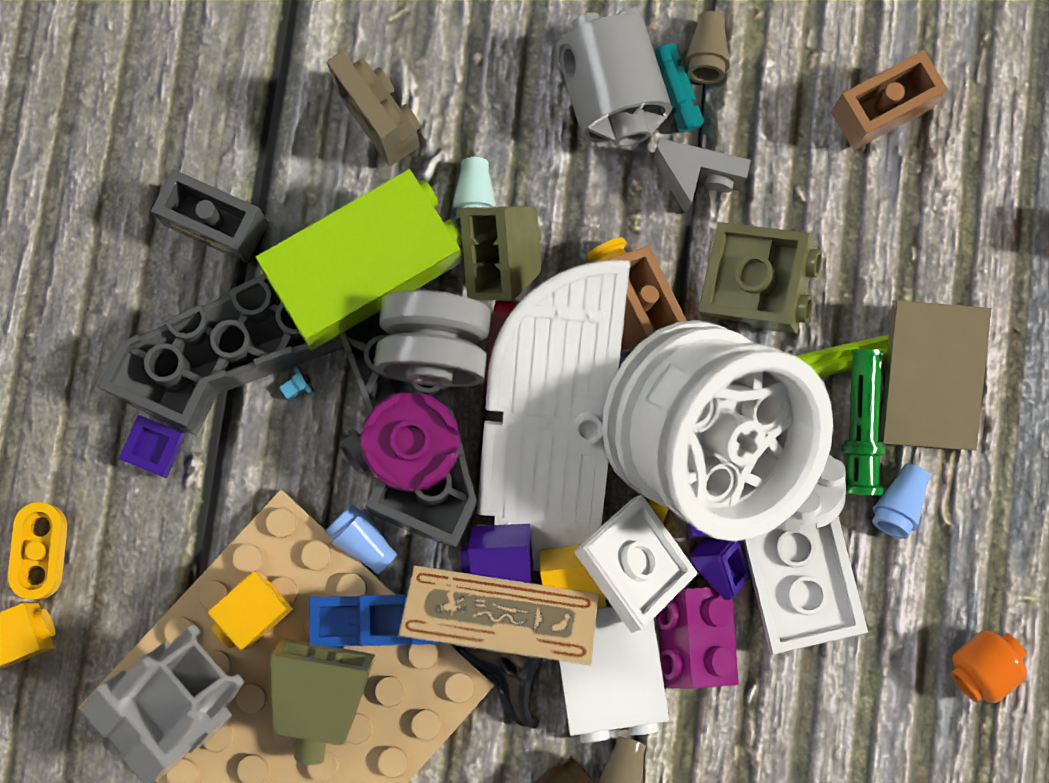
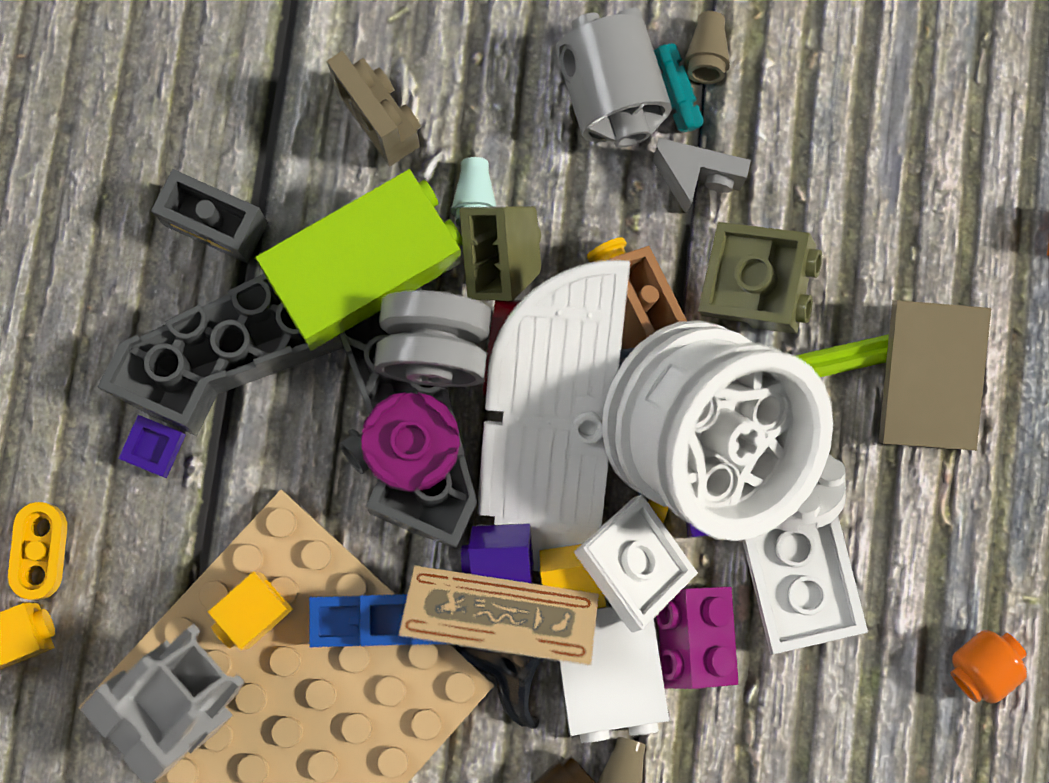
olive torso [271,638,375,765] -> none
medium azure piece [279,367,315,400] -> none
light blue cone [325,504,397,575] -> none
dark purple slope [689,537,751,600] -> none
medium nougat brick [831,50,948,151] -> none
green pin [841,349,886,495] -> none
light blue cone [872,464,931,539] -> none

